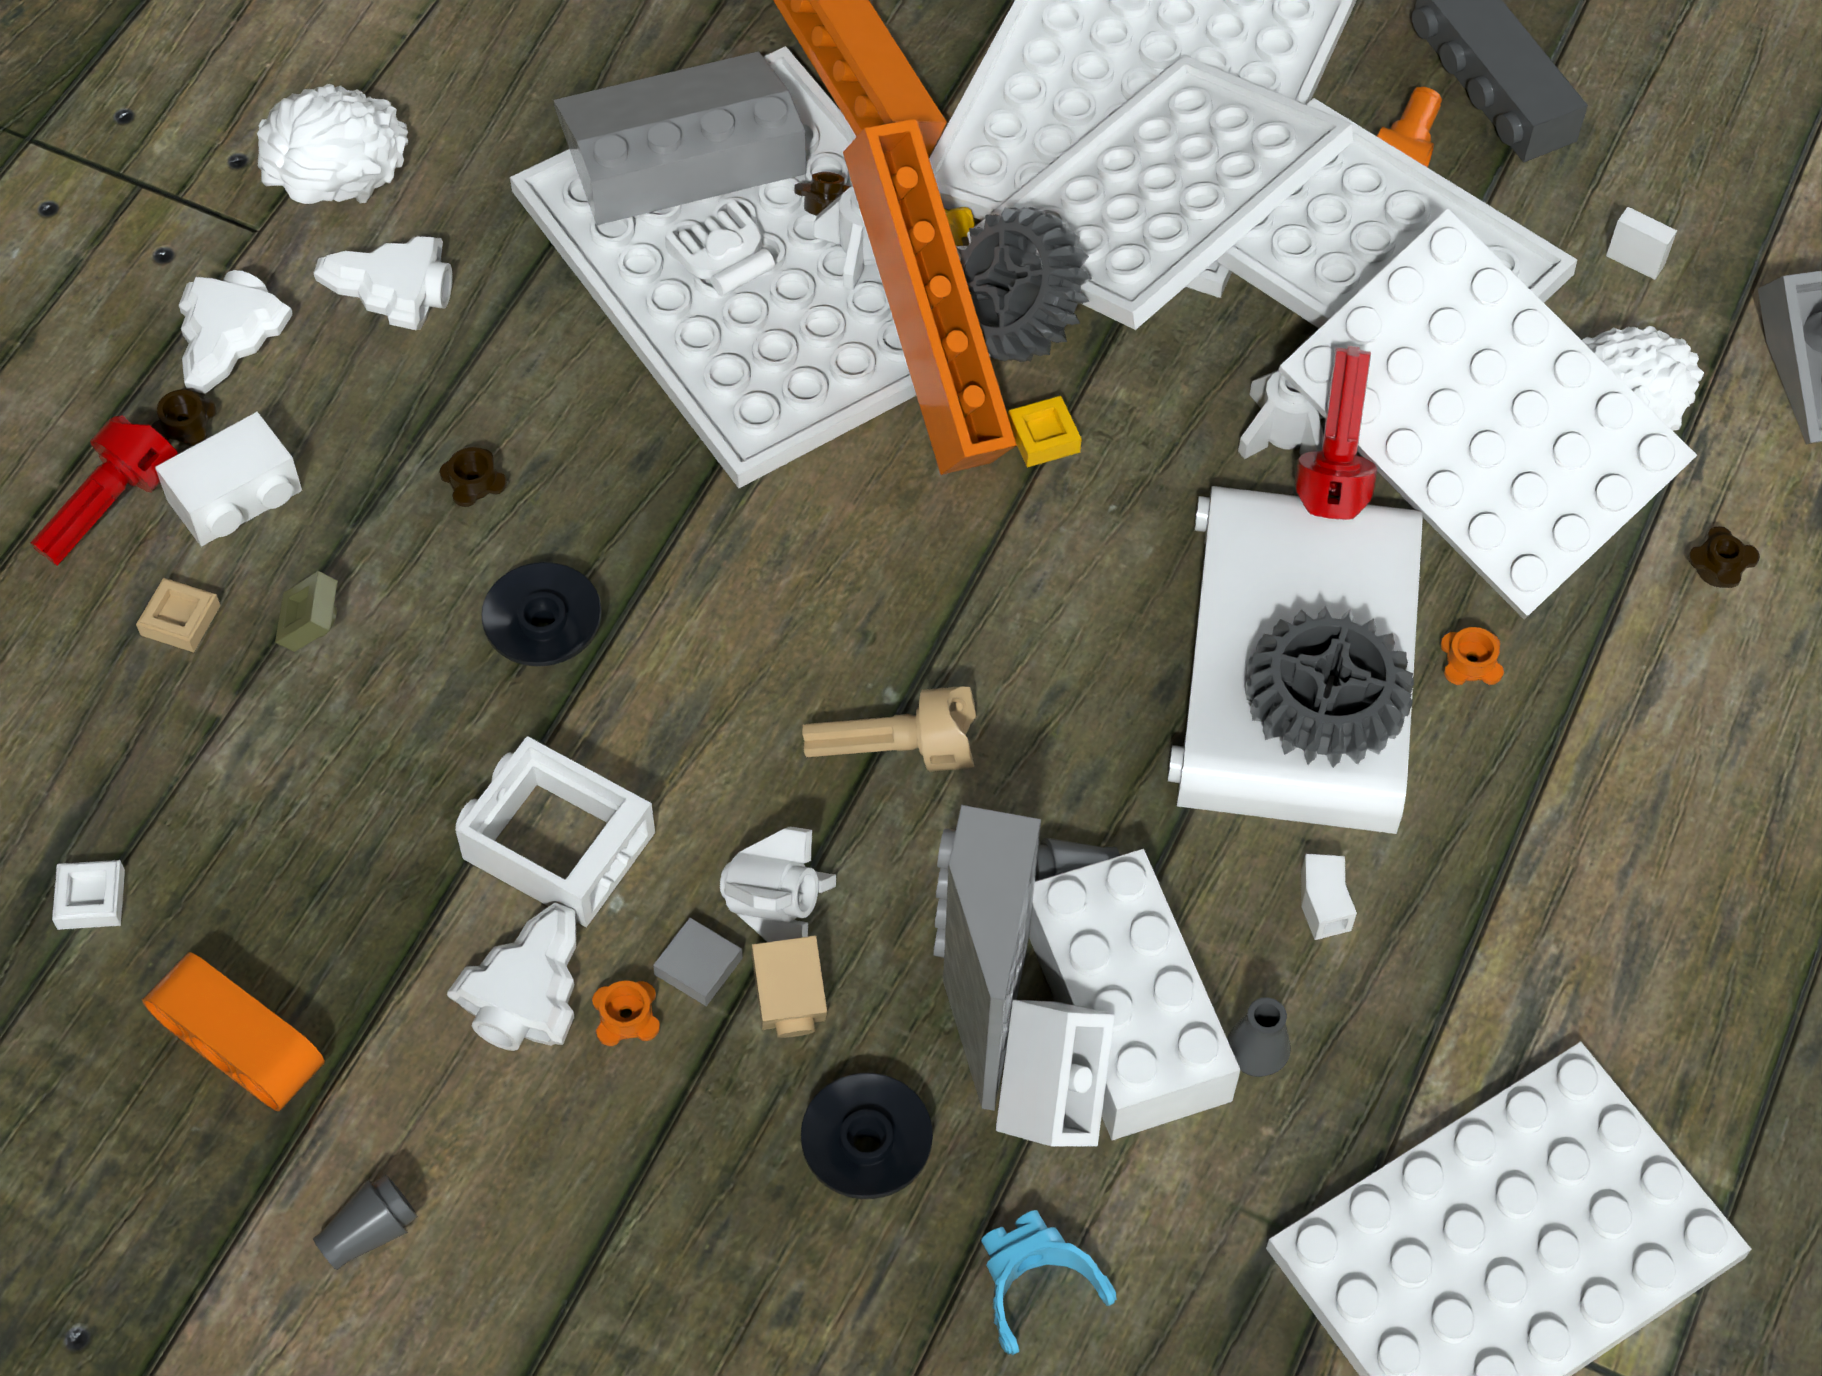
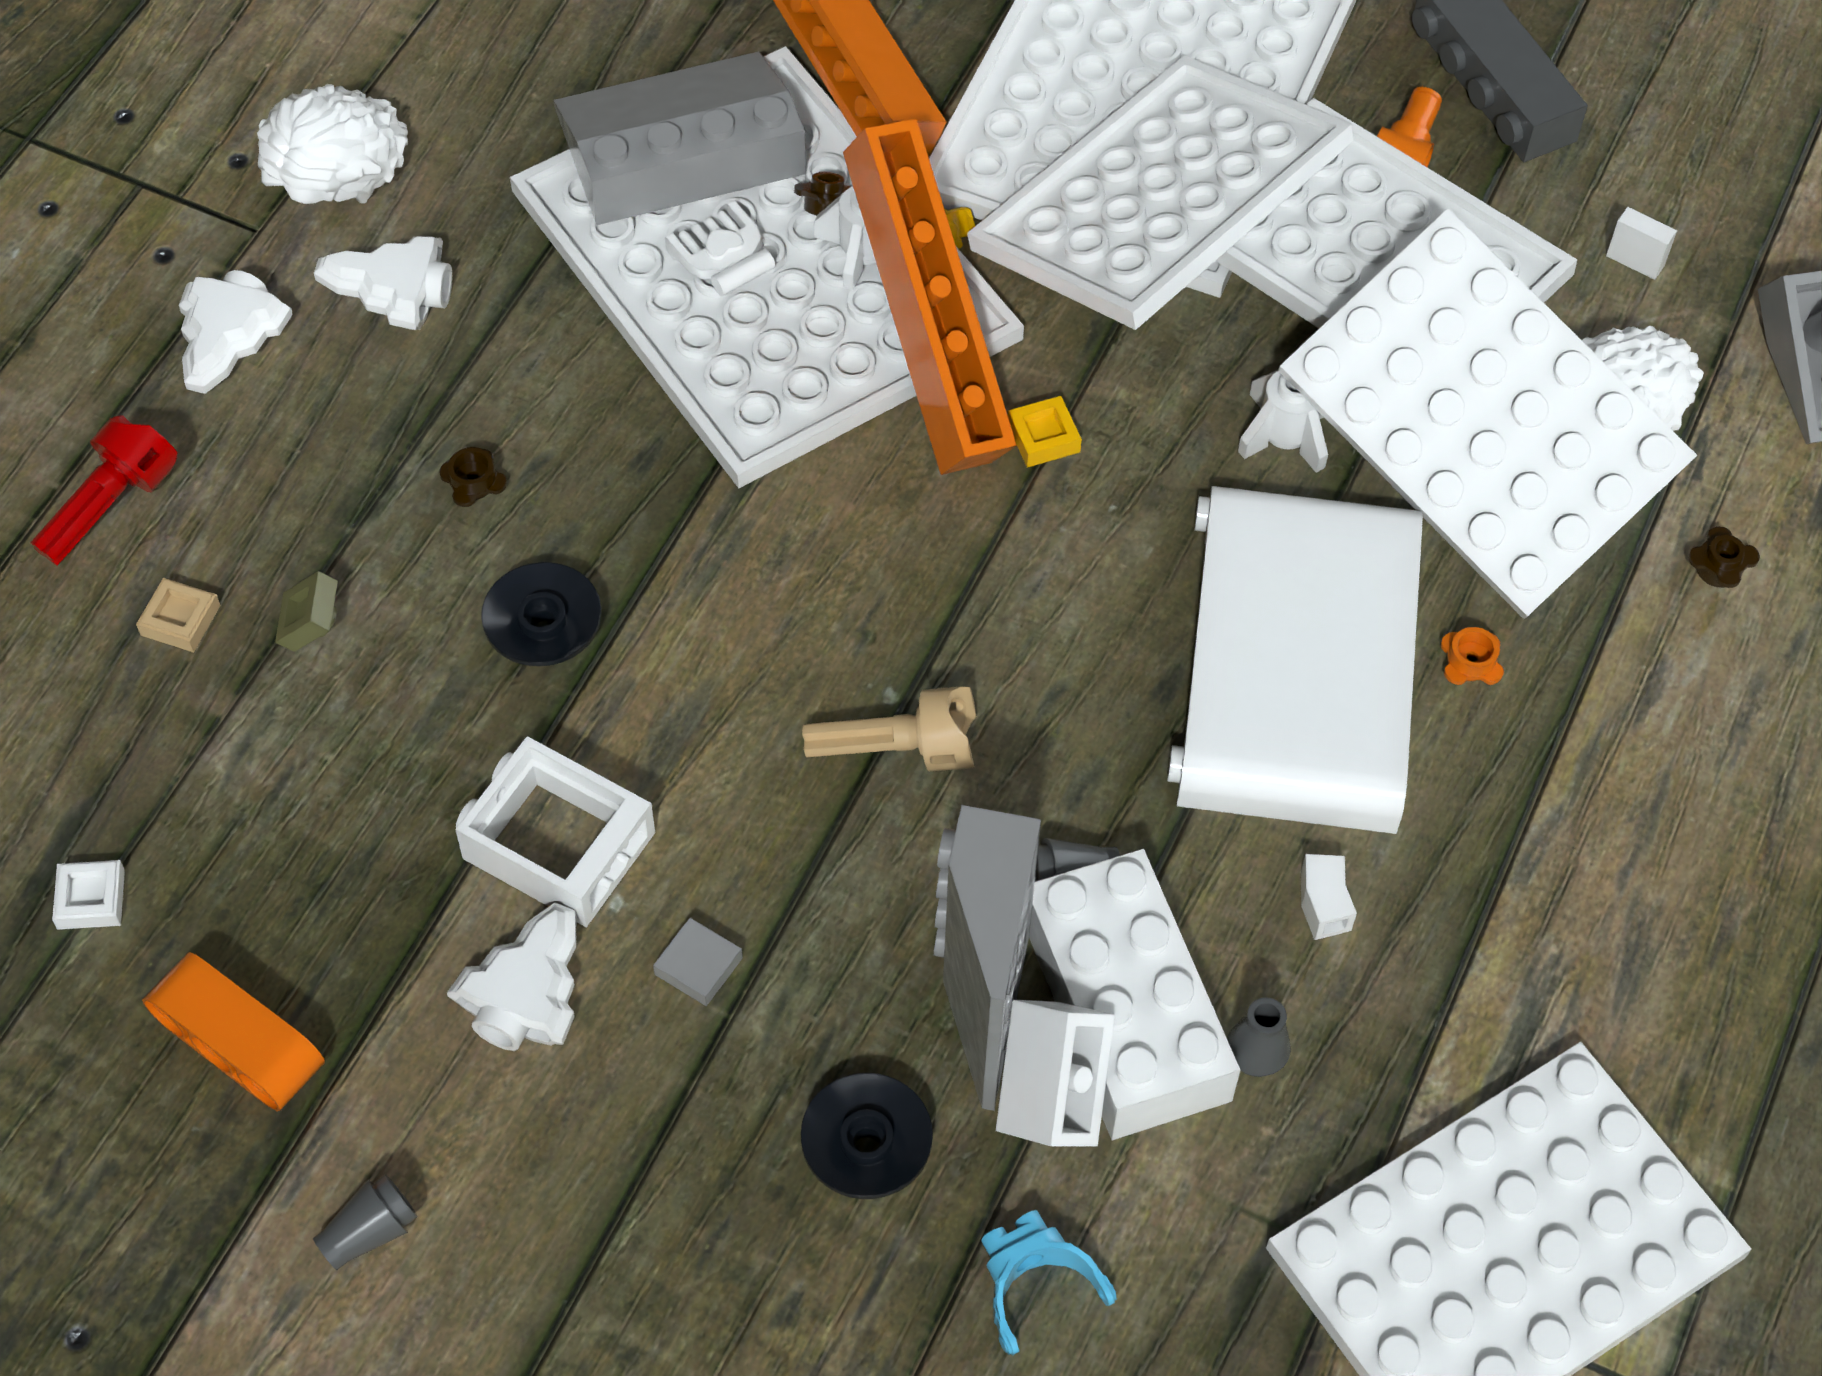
dark brown plate [151,389,216,446] -> none
white brick [155,412,302,547] -> none
orange plate [592,981,660,1046] -> none
white brick [720,827,836,942] -> none
tan brick [752,936,827,1038] -> none
dark grey gear [956,207,1092,362] -> none
dark grey gear [1245,606,1414,768] -> none
red piece [1295,346,1377,520] -> none

